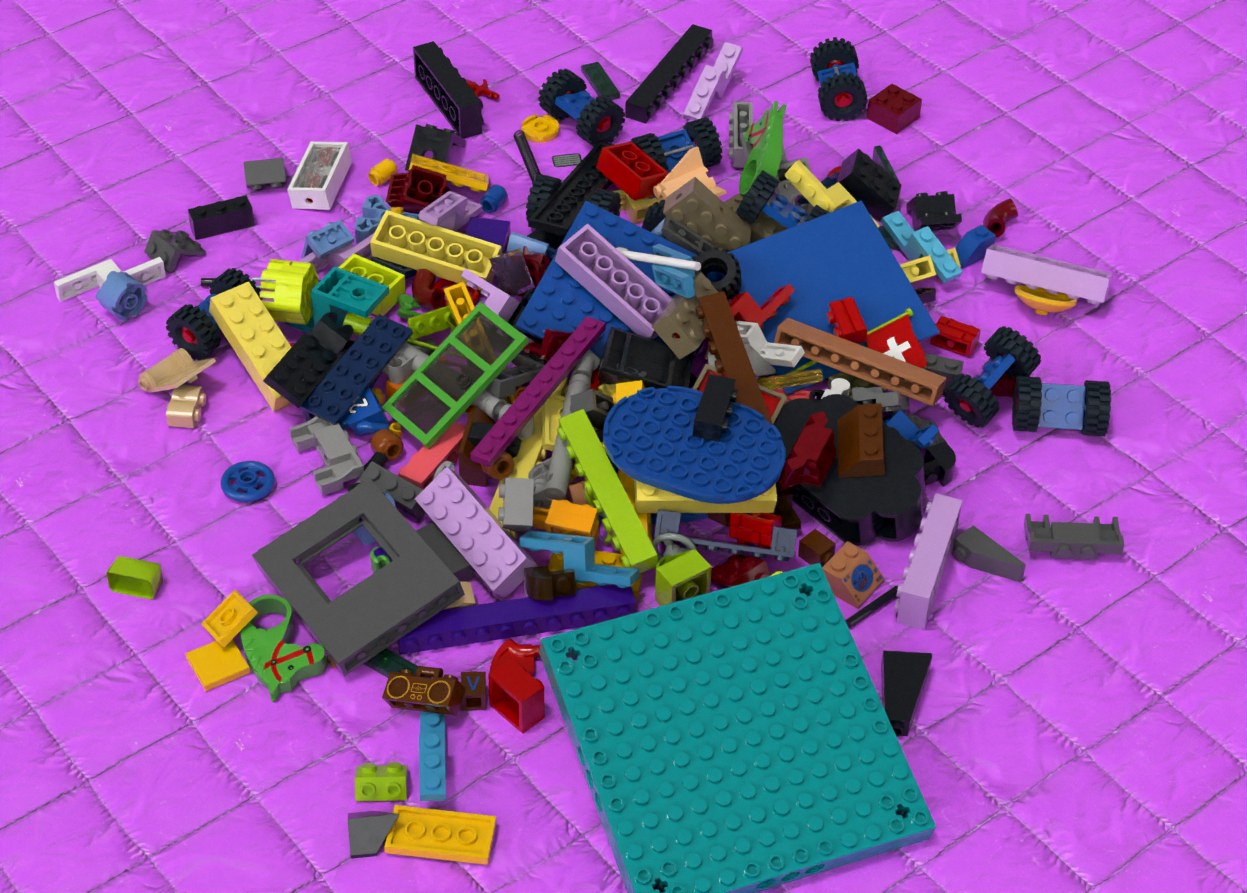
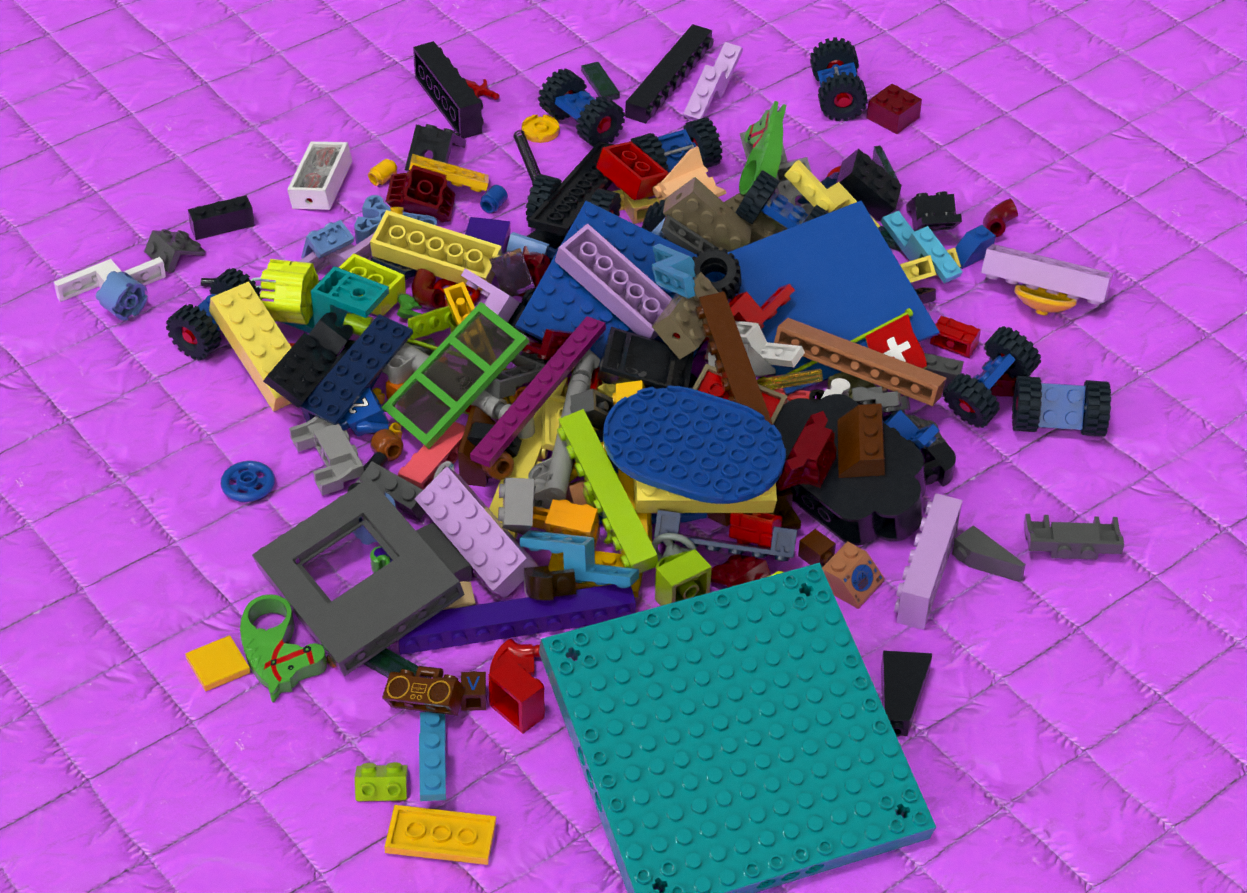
lime piece [106,555,163,599] -> none
tan door [138,348,216,393] -> none
tan brick [166,385,206,428] -> none
yellow tile [202,590,258,647] -> none
dark grey slope [243,158,286,190] -> none
slope [348,811,400,859] -> none
lavender bracket [419,191,483,231] -> none
light grey sticker [552,153,582,167] -> none
white bar [616,247,701,271] -> none
black brick [692,374,738,442] -> none
light grey brick [729,101,753,168] -> none
red brick [826,297,868,344] -> none
black bar [845,586,898,628] -> none

